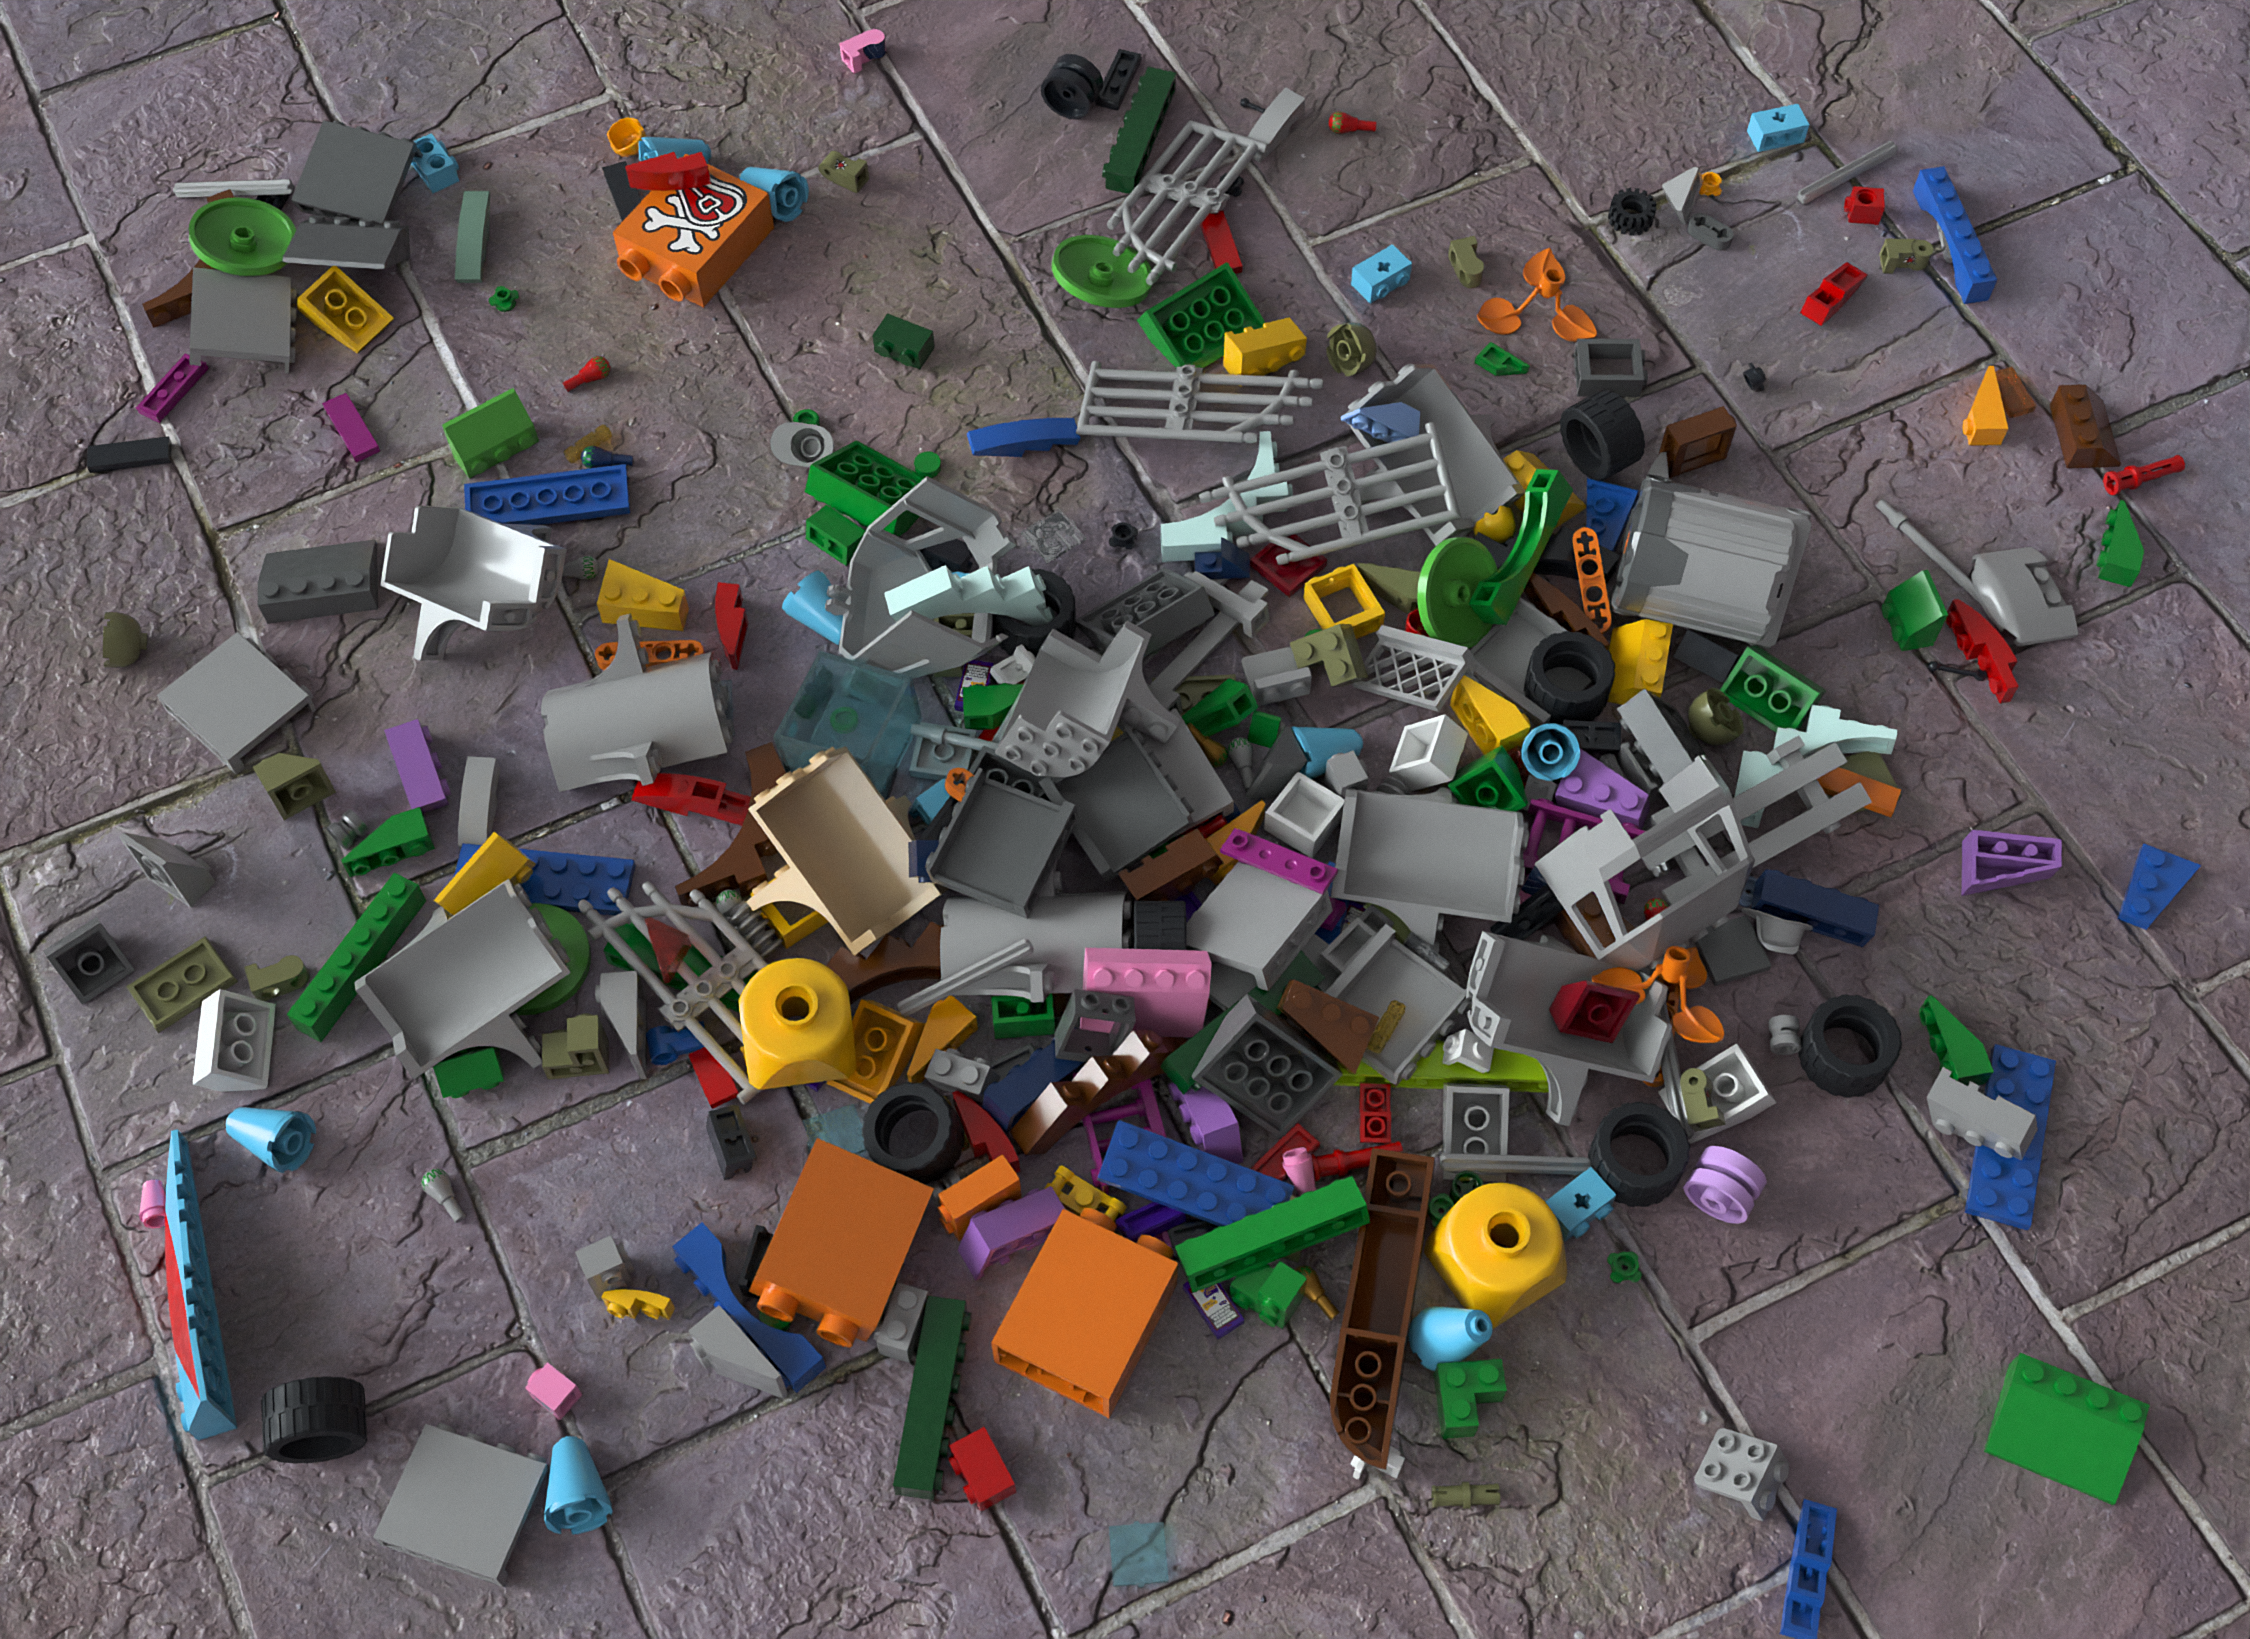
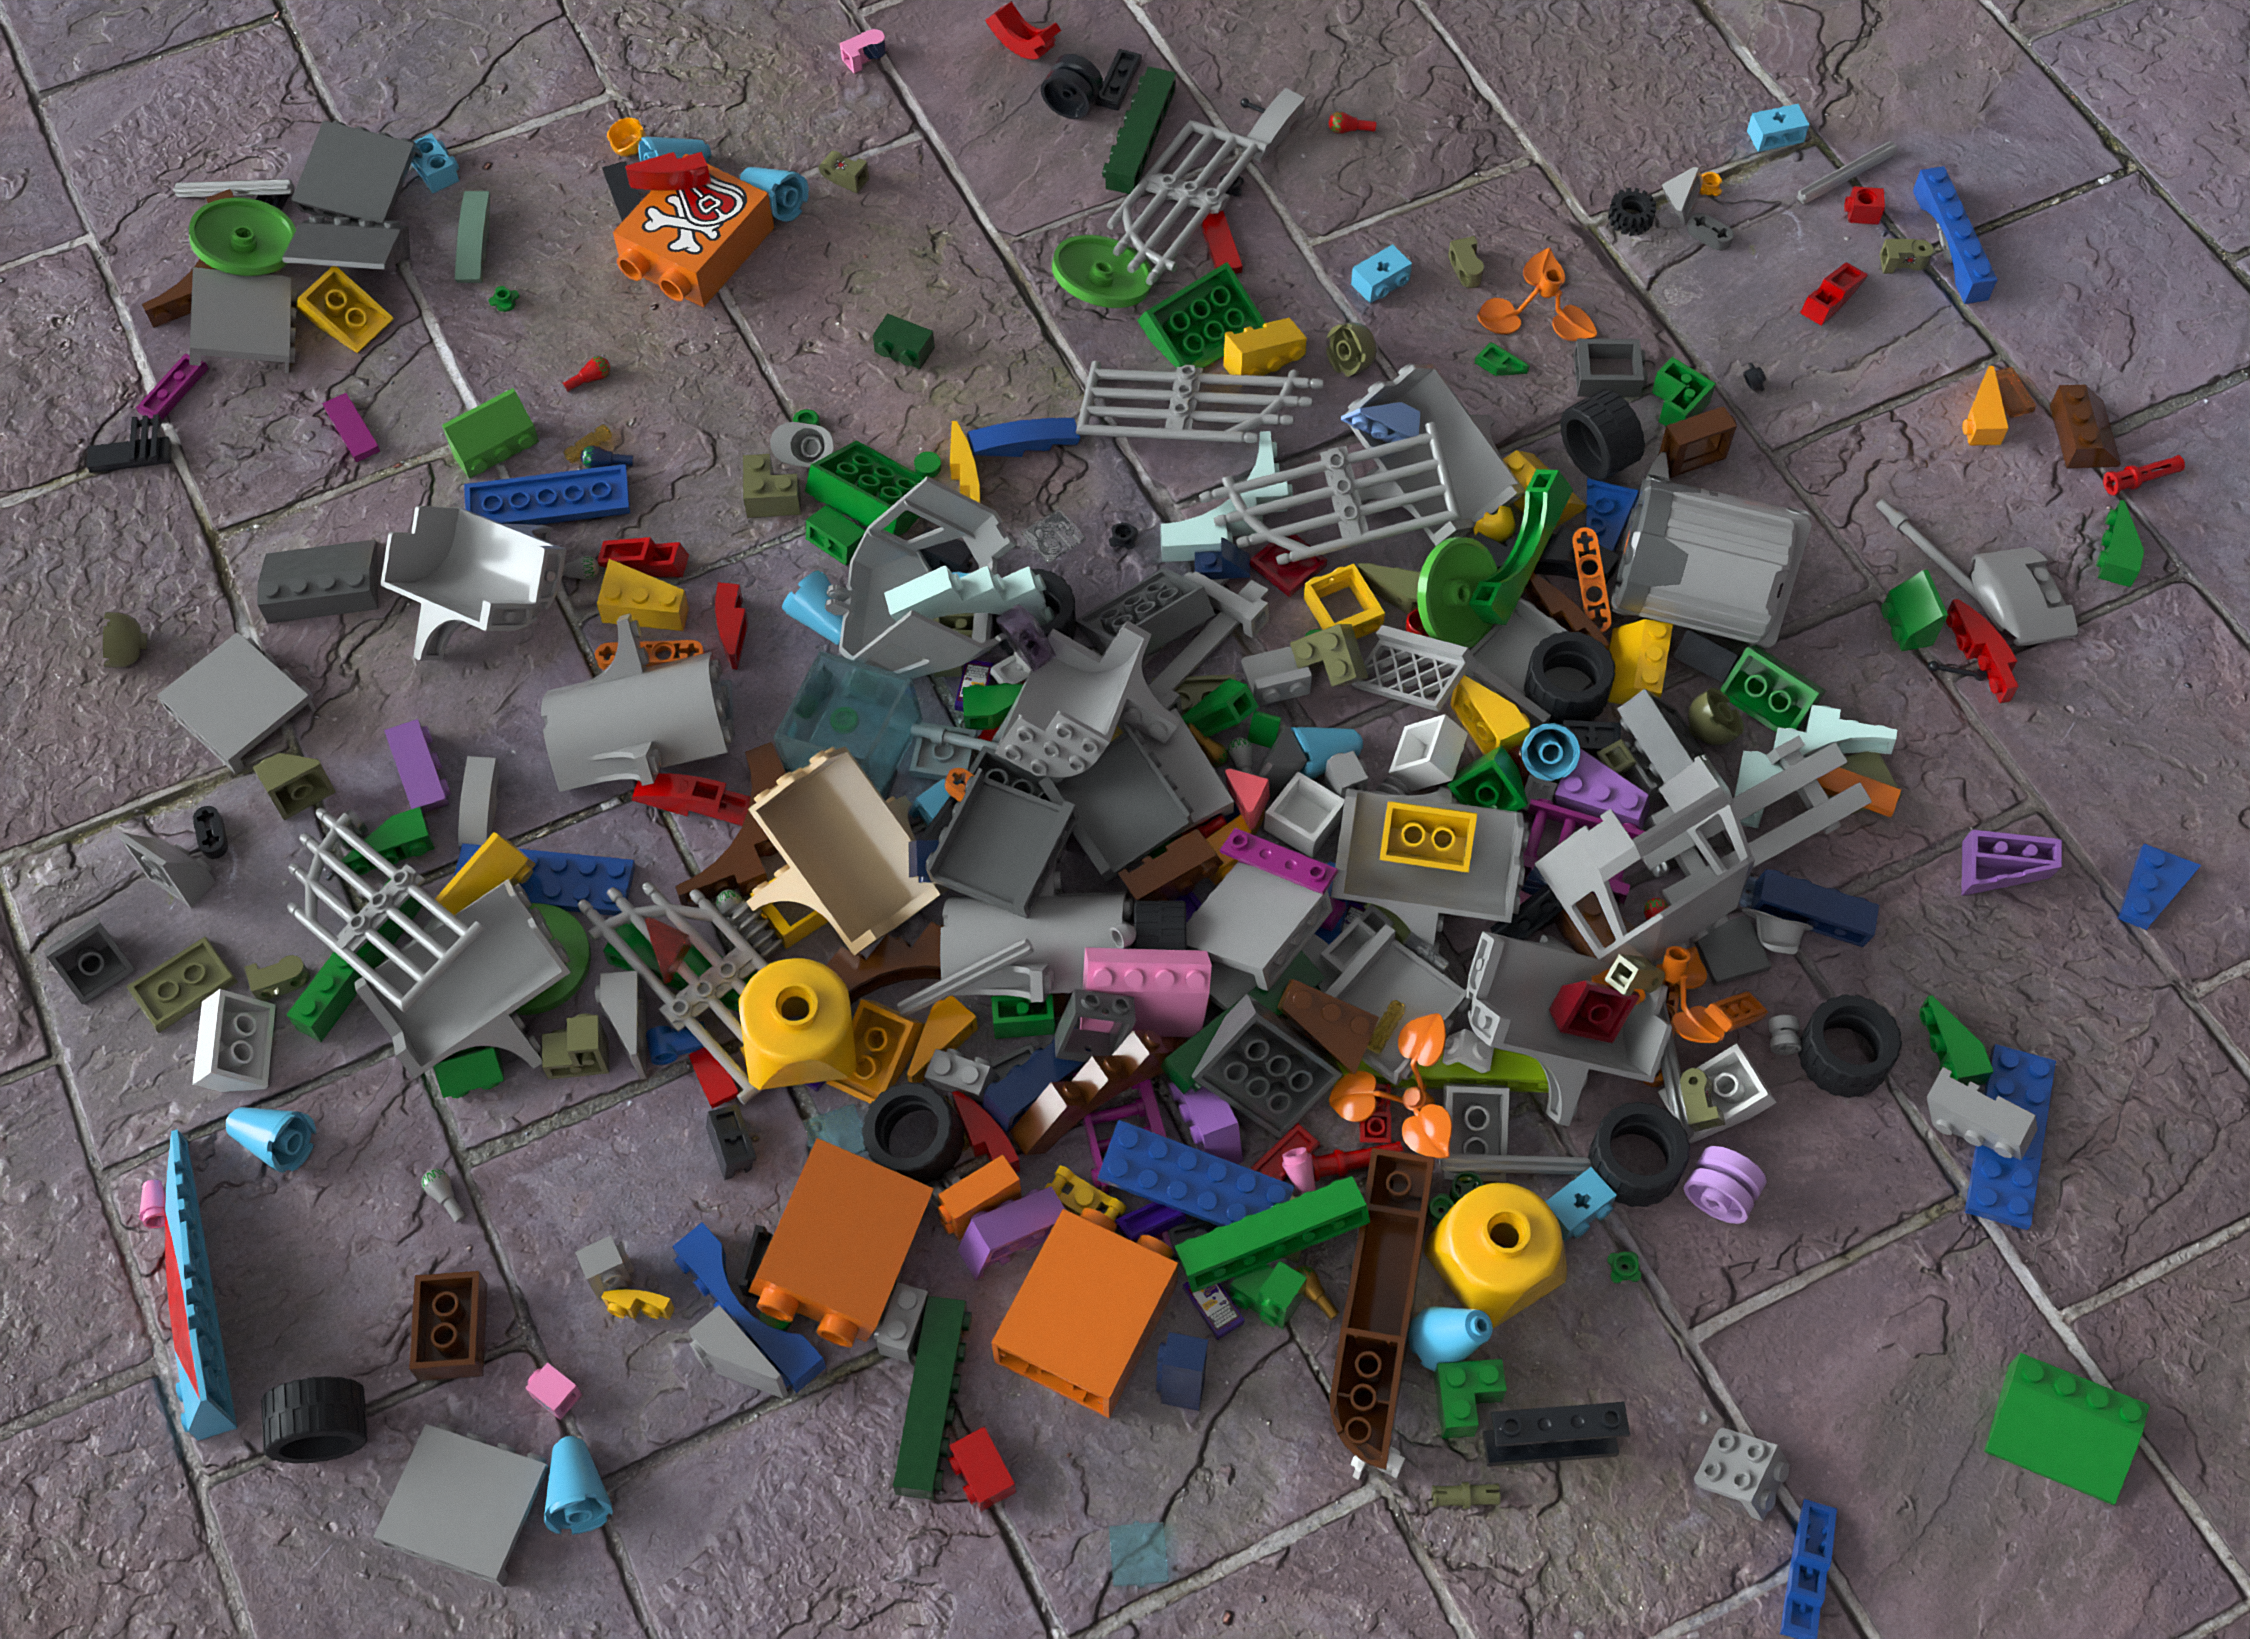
none -> black tile [128,414,162,465]
none -> black beam [193,806,228,859]
none -> light grey piece [287,808,485,1013]
none -> reddish brown brick [409,1271,488,1381]
none -> red slope [597,537,689,577]
none -> olive brick [743,454,801,518]
none -> yellow slope [950,421,981,503]
none -> red arch [985,1,1062,59]
none -> clear purple torso [996,604,1056,672]
none -> light grey hinge [1110,922,1137,949]
none -> dark blue brick [1156,1332,1208,1411]
none -> coral slope [1225,769,1270,830]
none -> orange plant [1329,1013,1452,1159]
none -> yellow slope [1379,801,1477,873]
none -> black fence [1482,1402,1630,1467]
none -> olive slope [1596,739,1637,776]
none -> olive leg [1604,954,1665,996]
none -> green brick [1651,357,1716,426]
none -> orange tile [1704,991,1768,1033]

